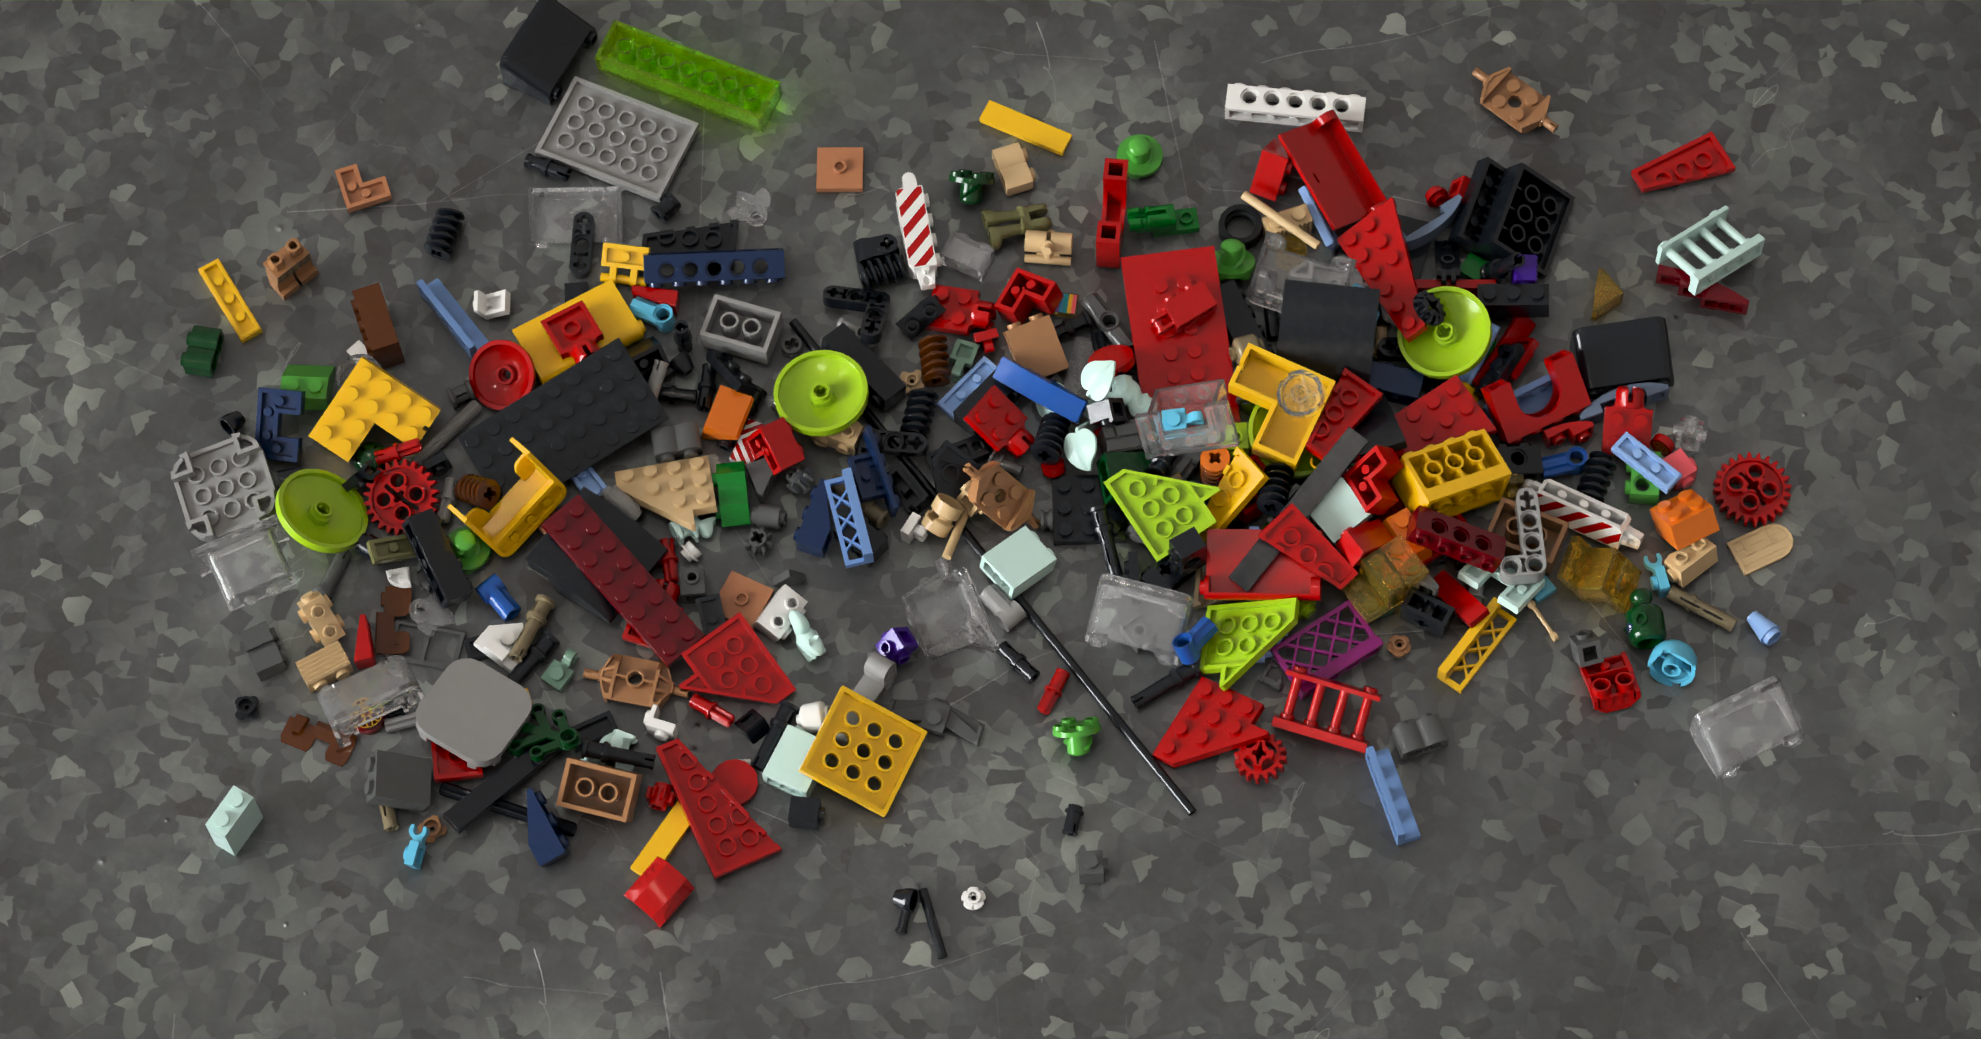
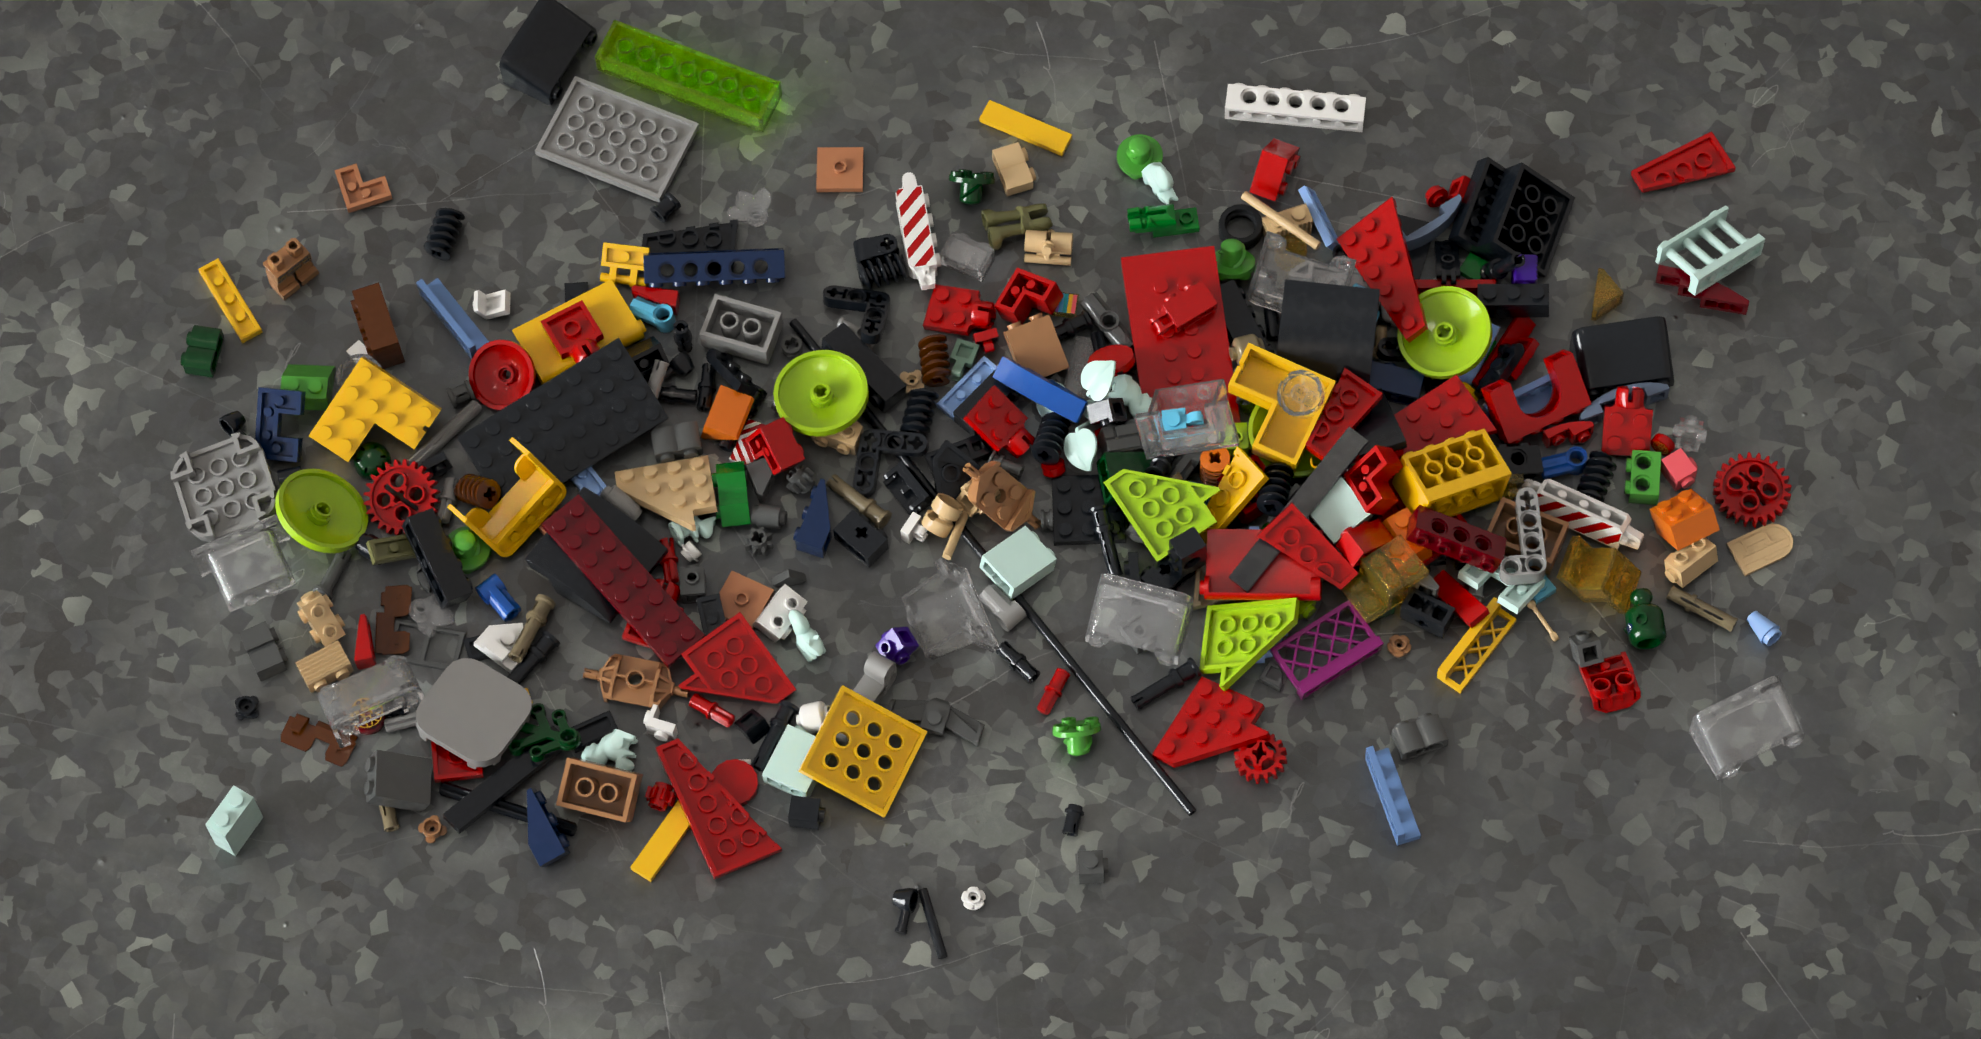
black plate [342,460,381,492] -> none
red axle [374,438,422,466] -> none
white tile [386,567,412,588] -> none
medium azure plate [403,824,430,870] -> none
black pin [524,153,571,182] -> none
clear windscreen [528,186,625,248] -> none
sand green plate [541,648,579,693] -> none
black beam [569,212,595,279] -> none
black pin [580,737,656,770] -> none
red slope [623,856,695,928] -> none
medium blue fence [824,467,874,569] -> none
dark blue bracket [847,425,900,518] -> none
black hinge [896,294,946,340] -> none
red arch [1096,158,1129,268] -> none
blue piece [1172,616,1218,665] -> none
red fence [1271,665,1383,753] -> none
red door [1277,110,1387,231] -> none
black gear [1413,290,1446,326] -> none
medium nougat plate [1472,67,1559,133] -> none
light blue tile [1611,431,1682,494] -> none
medium azure plate [1643,553,1670,598] -> none
medium azure cylinder [1647,639,1697,687] -> none
none -> light aqua animal [1141,162,1178,204]

